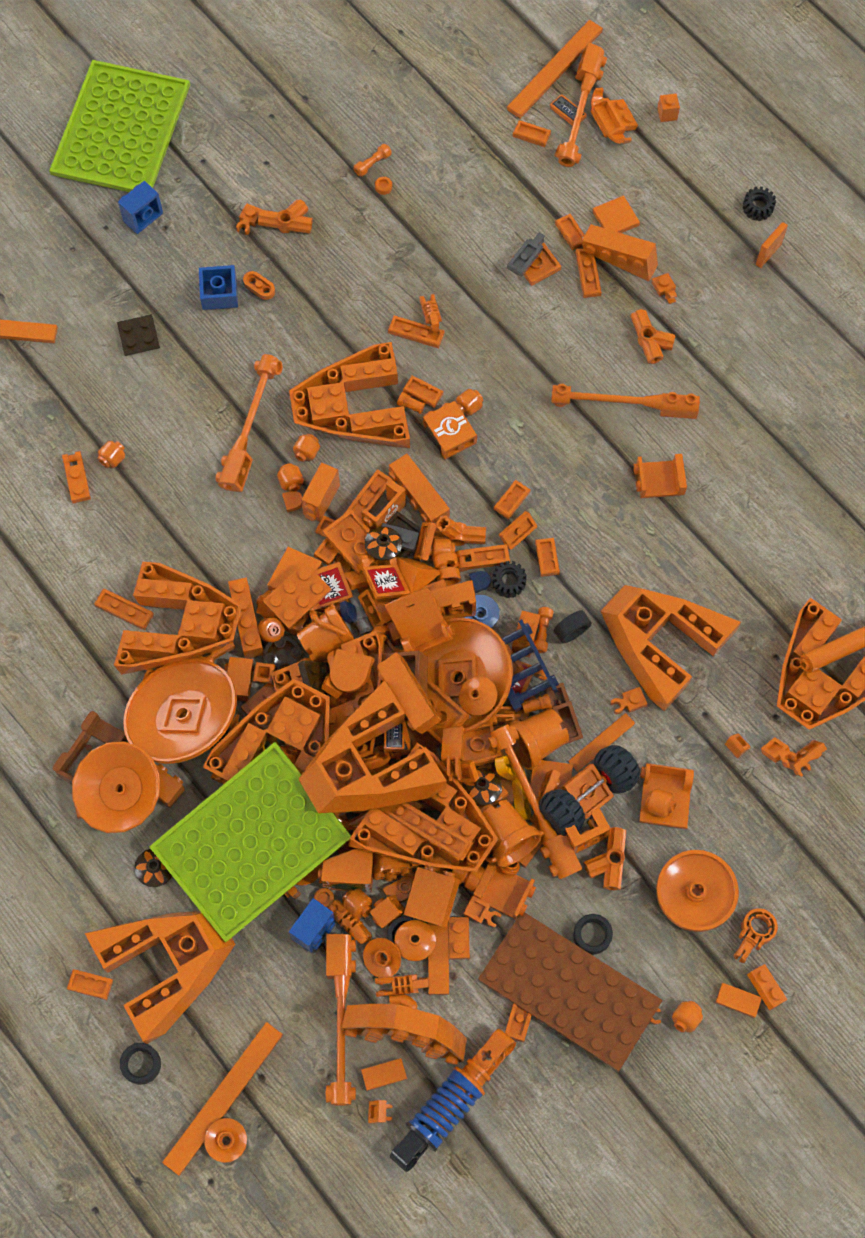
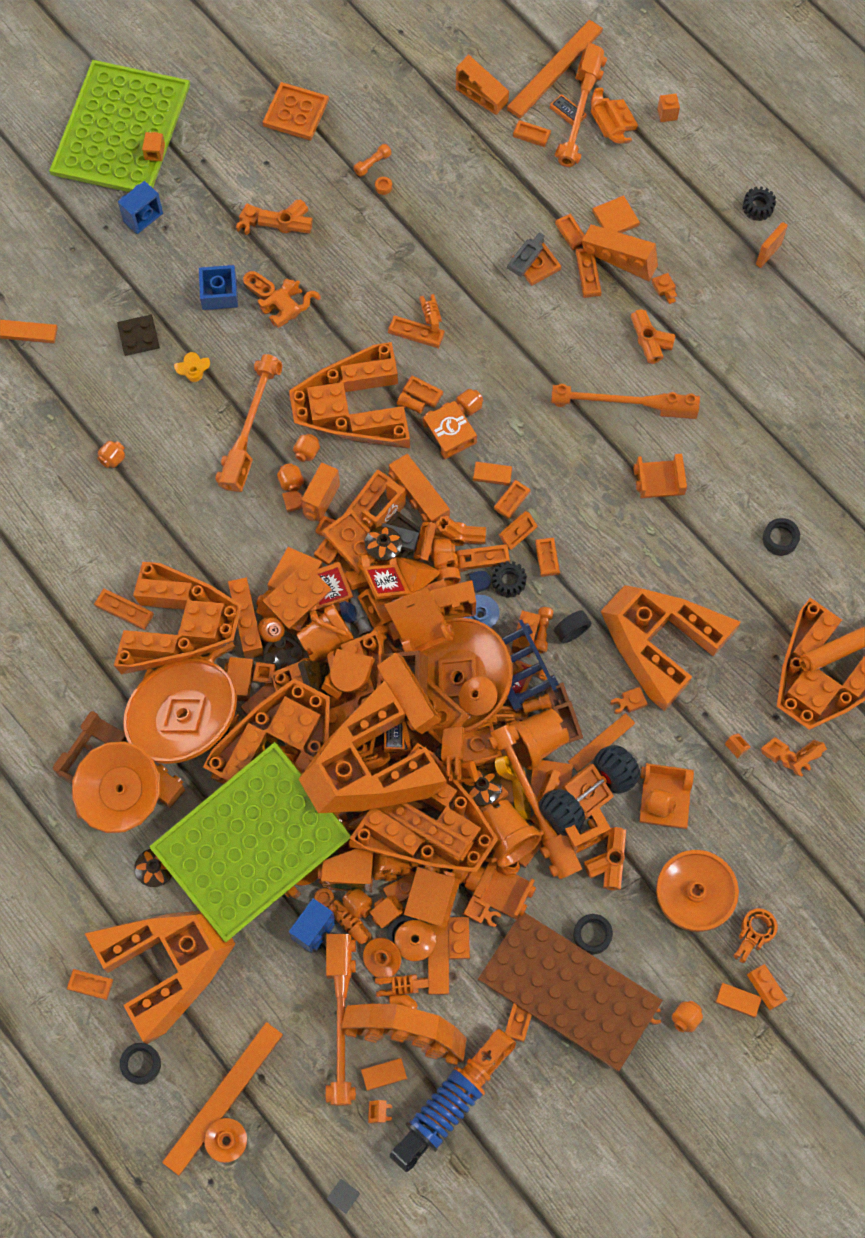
orange plate [62,451,91,503] -> none
none -> orange brick [142,132,165,161]
none -> light orange plate [174,352,210,382]
none -> orange animal [258,279,321,328]
none -> orange plate [262,82,329,141]
none -> dark grey sticker [327,1179,360,1214]
none -> orange wedge [456,54,509,115]
none -> orange tile [473,462,512,486]
none -> black tyre [762,518,801,556]

